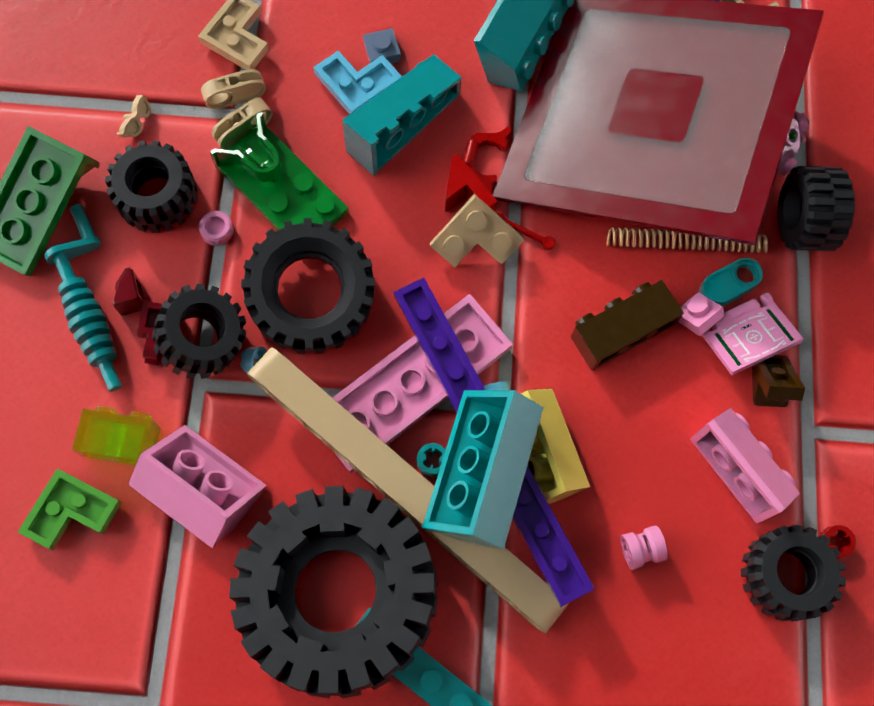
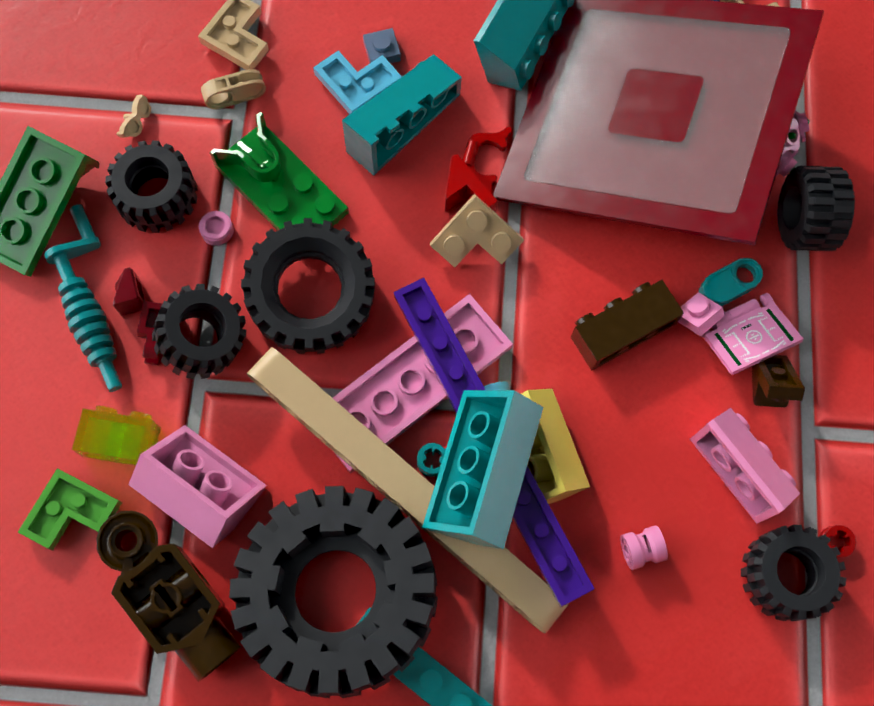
tan piece [211,98,273,150] -> none
medium azure hinge [240,347,267,373] -> none
red hinge [496,212,555,250] -> none
light nougat piece [606,227,768,253] -> none
none -> dark brown brick [96,510,241,682]

